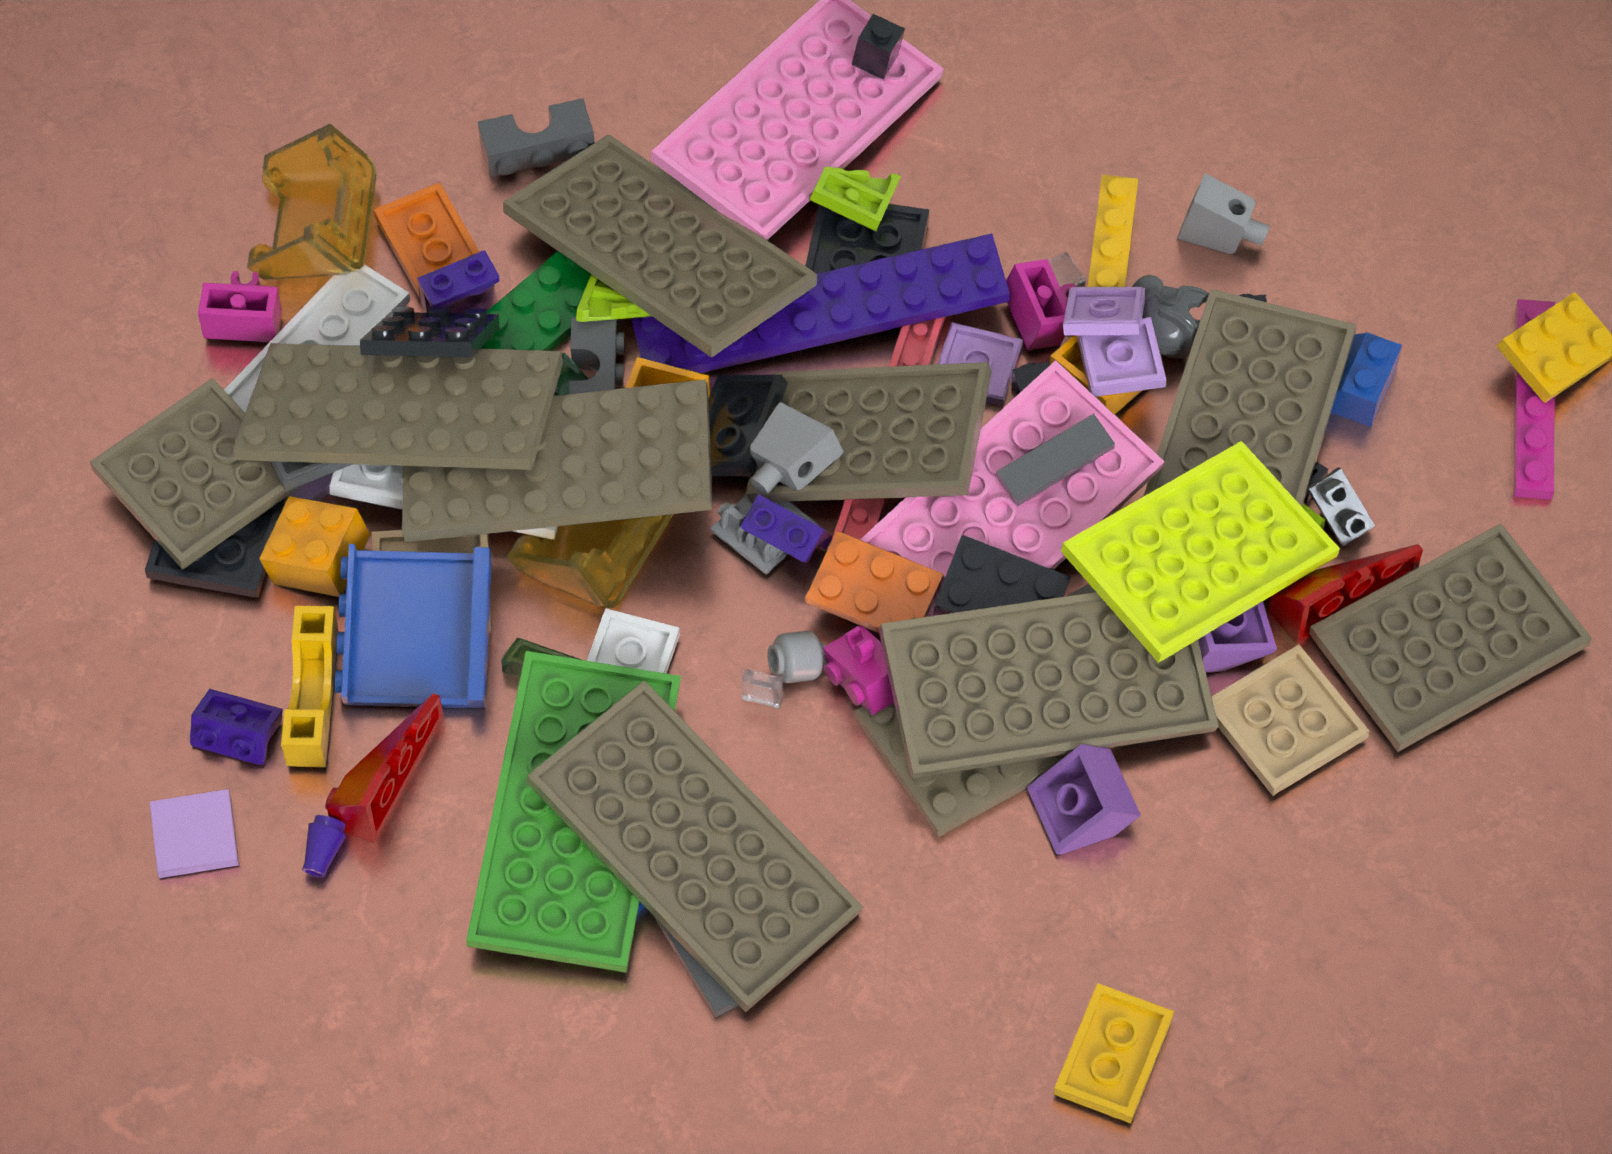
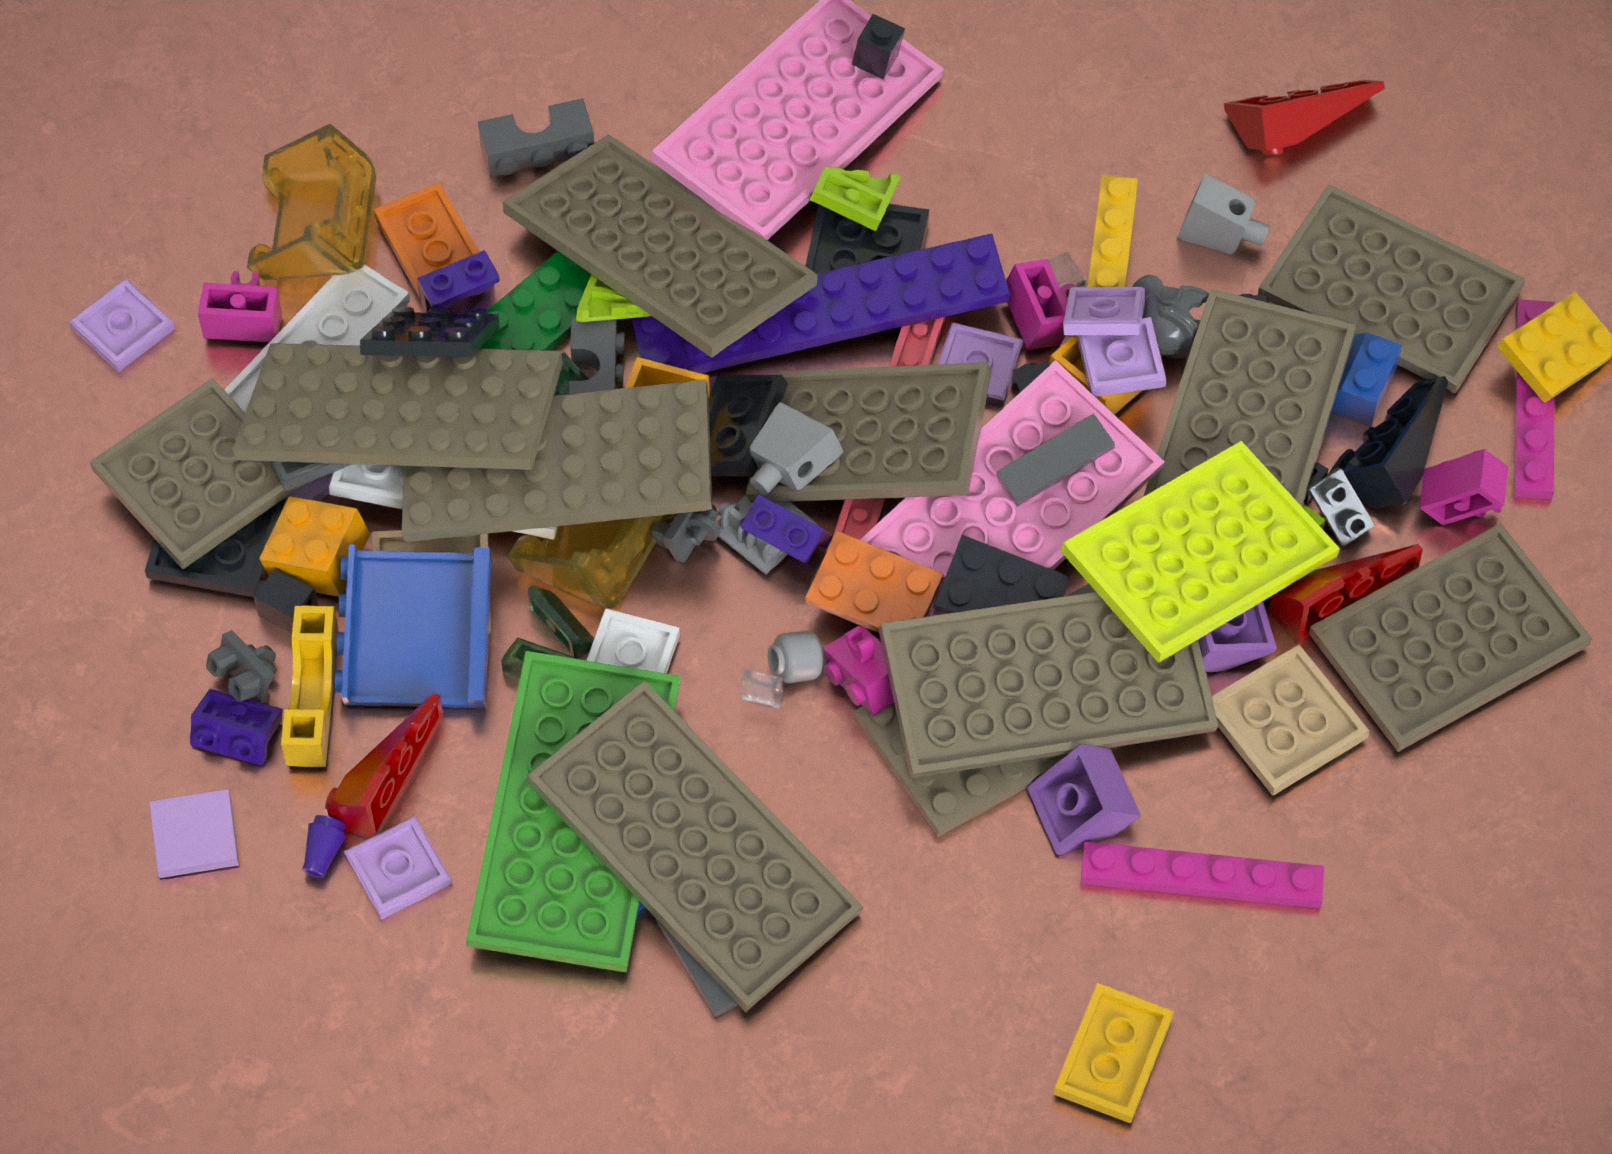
none -> lavender tile [69,278,175,373]
none -> dark grey hips [206,630,276,703]
none -> black brick [254,568,318,633]
none -> lavender tile [344,816,452,920]
none -> clear green slope [528,585,594,659]
none -> dark grey hips [652,504,721,563]
none -> dark pink plate [1080,841,1324,909]
none -> red wedge [1224,79,1385,156]
none -> dark tan plate [1258,184,1525,393]
none -> black wedge [1328,376,1448,509]
none -> dark pink brick [1419,449,1508,526]

